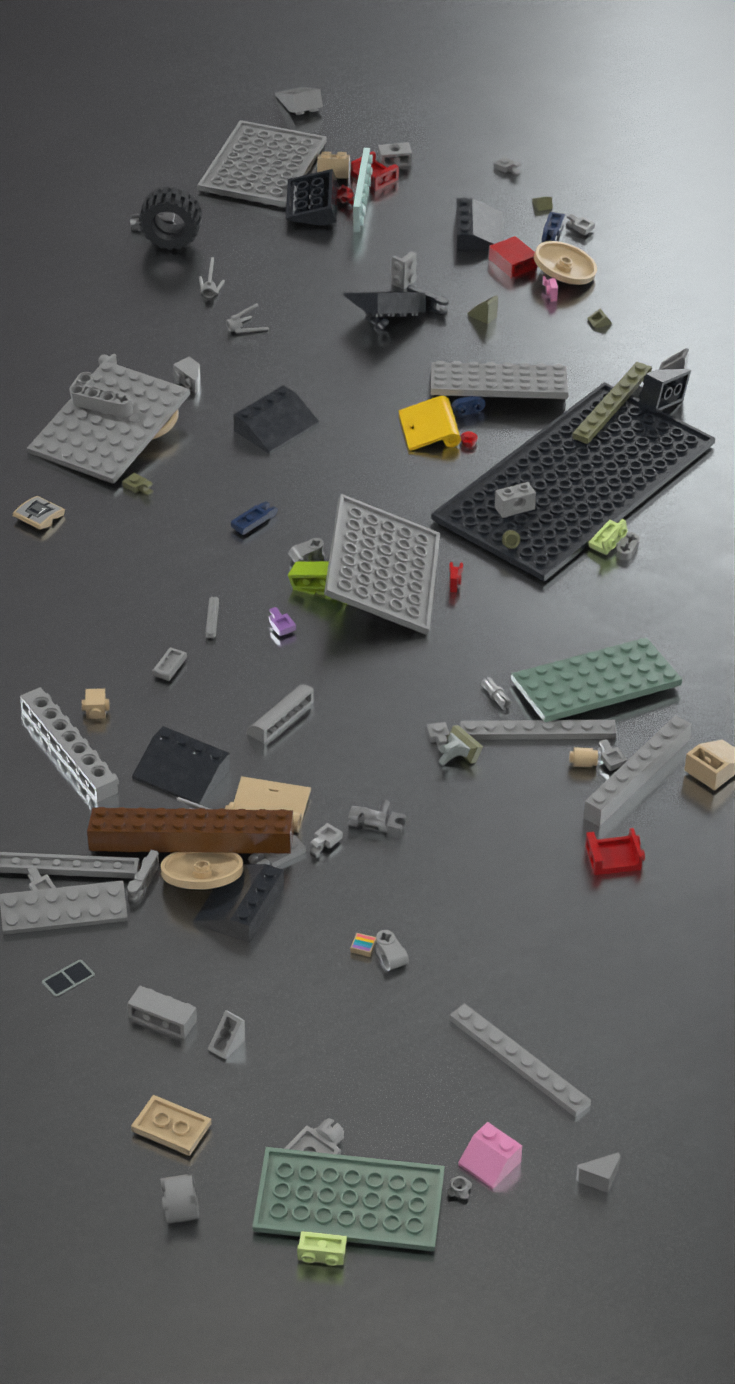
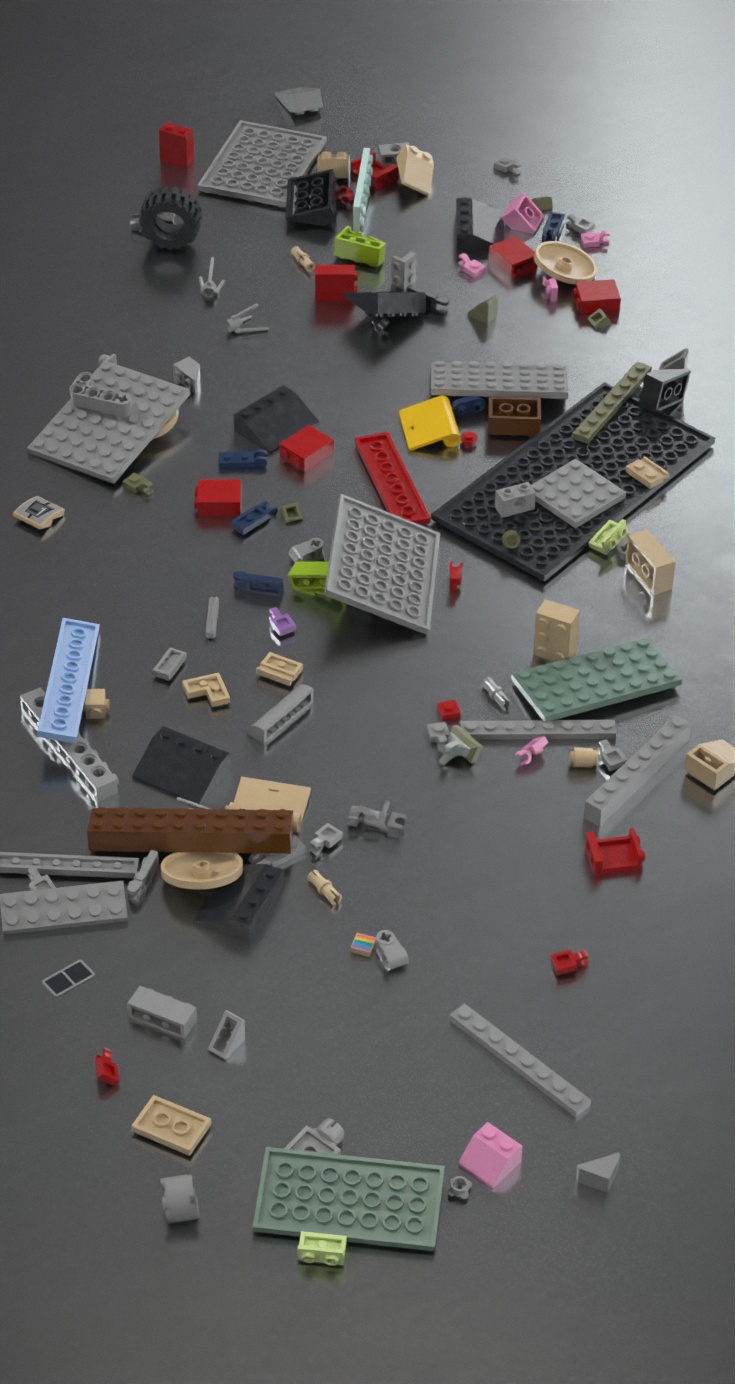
none -> light blue plate [37,618,100,743]
none -> red plate [94,1048,119,1086]
none -> red brick [159,122,195,169]
none -> tan plate [182,673,230,707]
none -> red brick [194,479,241,516]
none -> dark blue hinge [218,449,268,469]
none -> dark blue hinge [233,571,284,597]
none -> tan plate [256,652,303,686]
none -> olive slope [279,502,303,523]
none -> red brick [280,425,334,472]
none -> tan pin [291,246,315,272]
none -> tan pin [307,870,342,905]
none -> red brick [315,265,358,301]
none -> lime wedge [334,226,386,267]
none -> red plate [355,432,431,525]
none -> tan slope [396,144,434,196]
none -> red plate [437,700,461,721]
none -> bright pink plate [458,253,486,278]
none -> reddish brown brick [488,396,541,436]
none -> bright pink slope [502,192,545,234]
none -> bright pink plate [515,736,549,765]
none -> light grey plate [531,459,626,528]
none -> tan brick [533,599,580,662]
none -> red plate [550,950,589,975]
none -> brick [573,279,621,315]
none -> bright pink plate [581,230,610,248]
none -> tan brick [625,529,676,595]
none -> tan plate [626,456,669,489]

